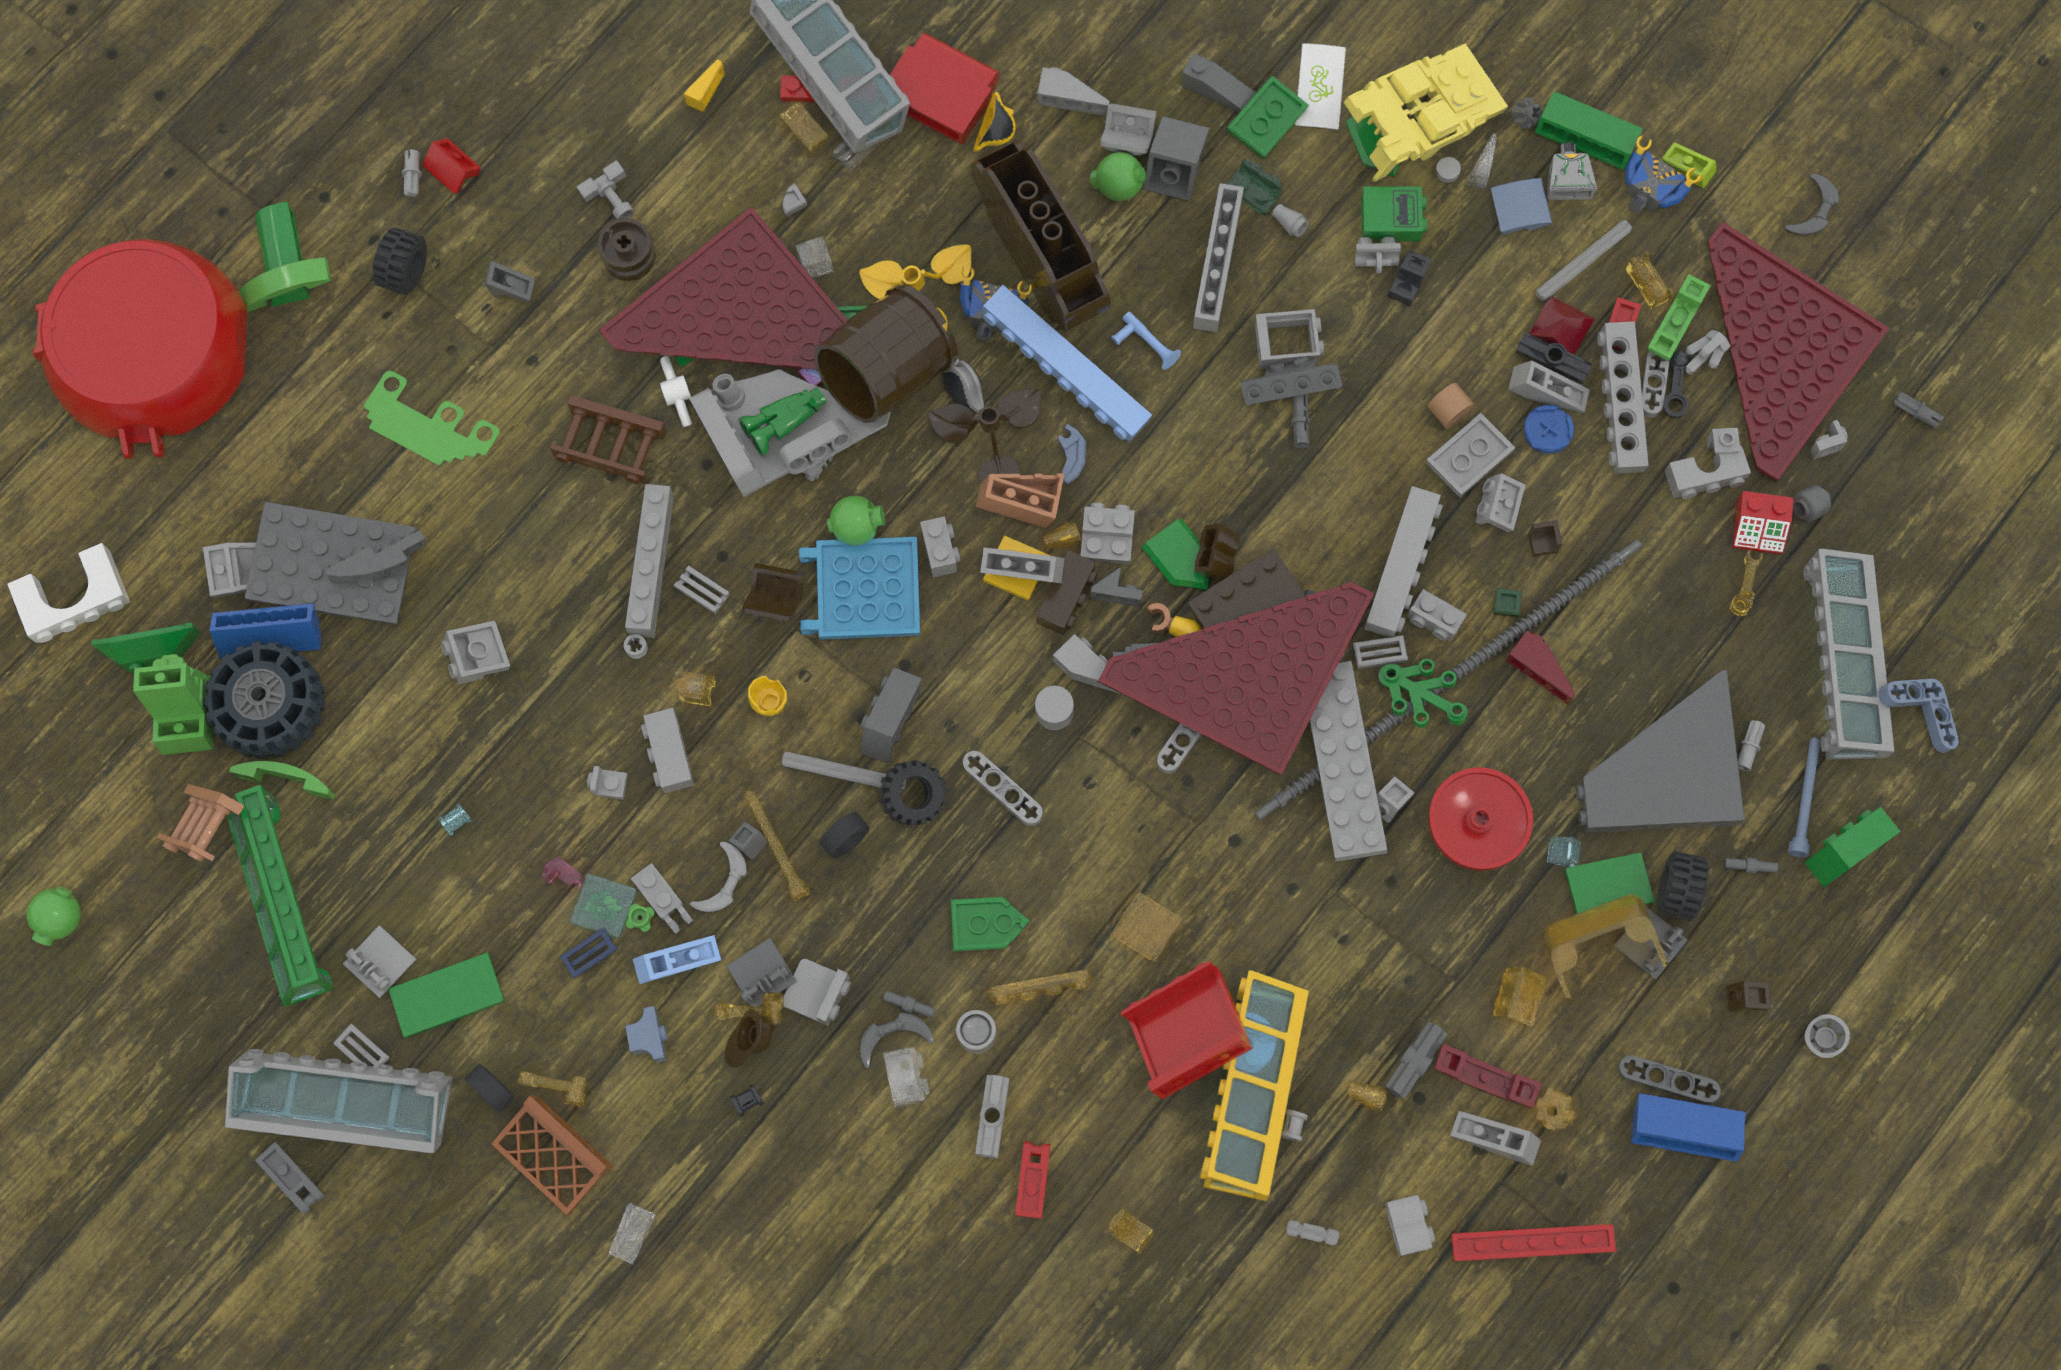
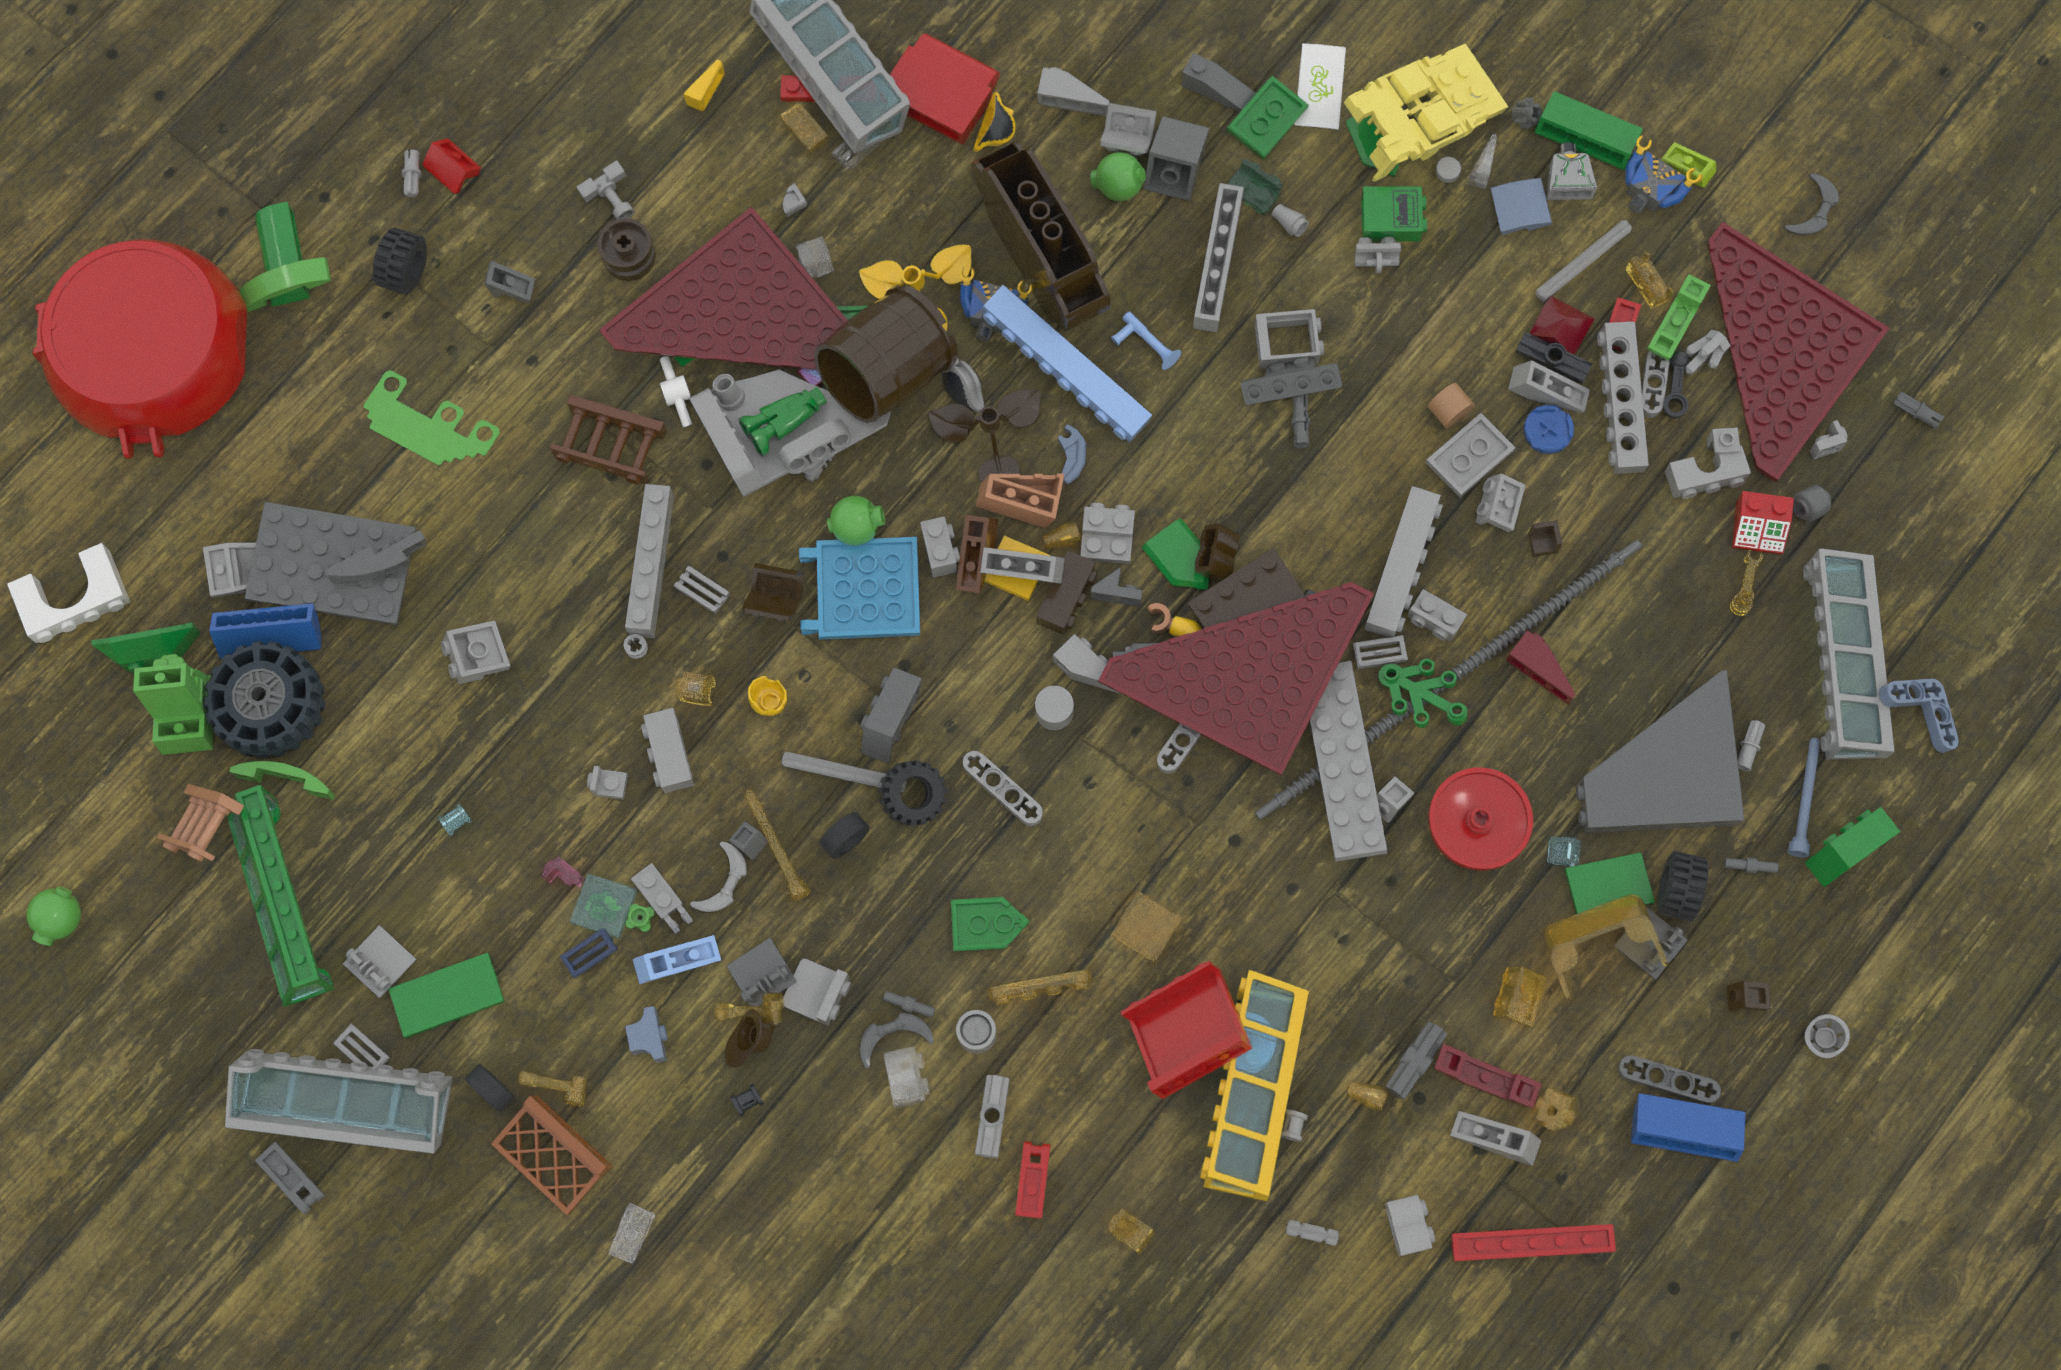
black slope [1388,250,1432,306] -> none
dark green tile [1493,588,1522,618] -> none
none -> reddish brown slope [956,515,999,593]

